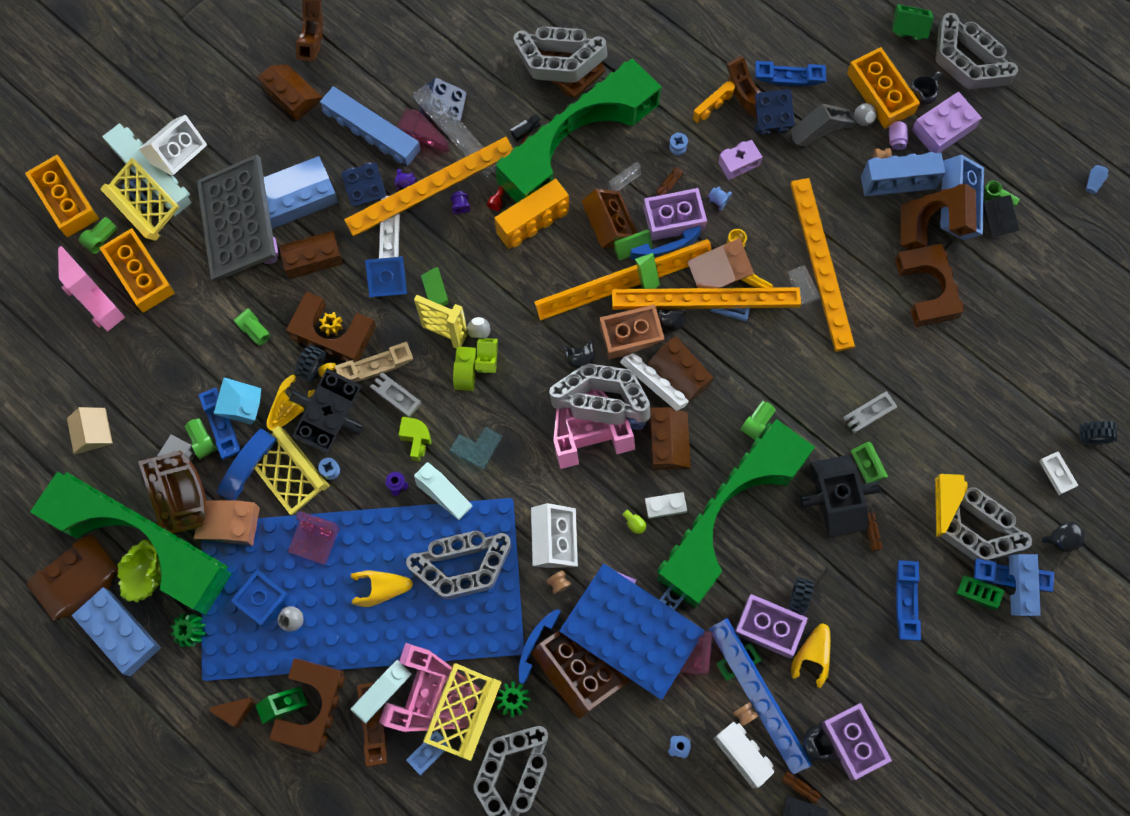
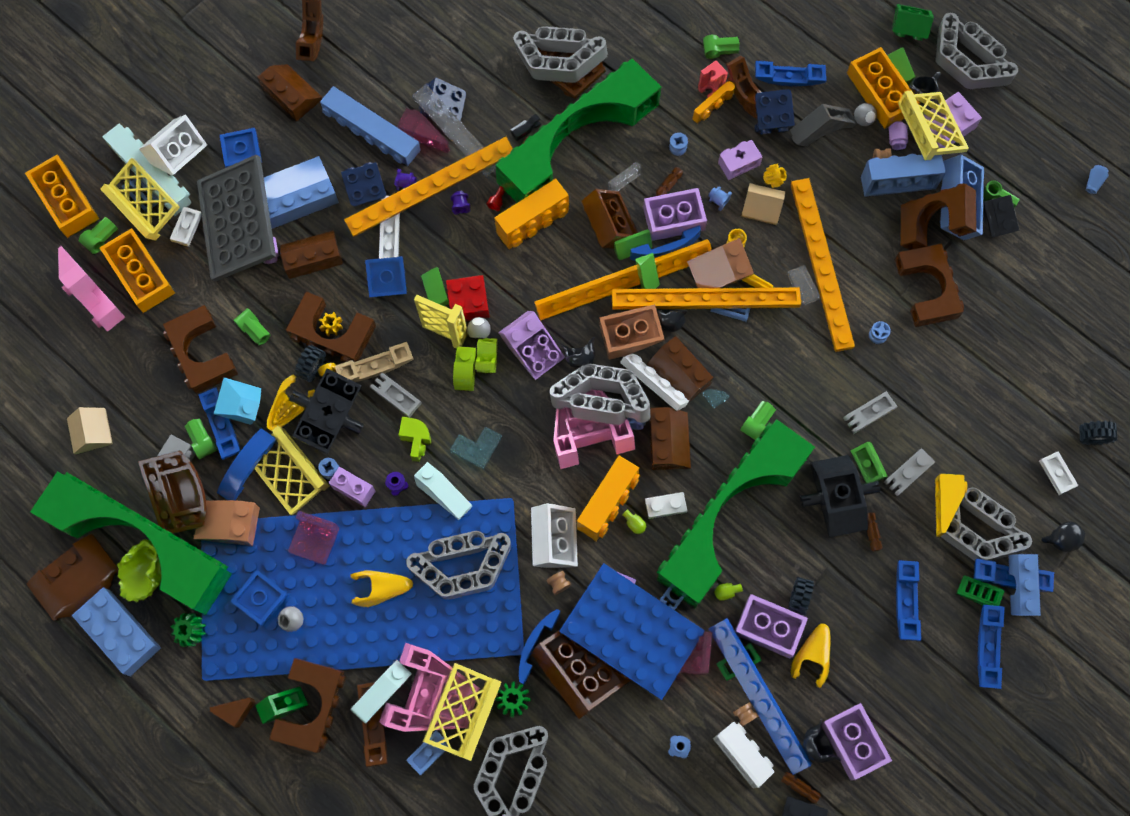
none -> reddish brown arch [163,305,238,394]
none -> white plate [170,207,202,247]
none -> blue plate [219,128,262,168]
none -> lavender brick [329,467,375,507]
none -> red brick [446,275,490,321]
none -> lavender slope [499,311,565,380]
none -> light orange brick [577,455,640,541]
none -> coral hinge [698,60,728,98]
none -> bright green piece [703,35,739,59]
none -> clear light blue tile [703,389,730,409]
none -> lime cylinder [714,583,743,600]
none -> tan slope [741,183,785,225]
none -> yellow gear [764,164,786,188]
none -> medium blue wheel [869,321,890,344]
none -> light grey hinge [884,448,935,496]
none -> bright green slope [887,48,915,85]
none -> light yellow fence [898,91,969,160]
none -> blue slope [978,605,1004,689]

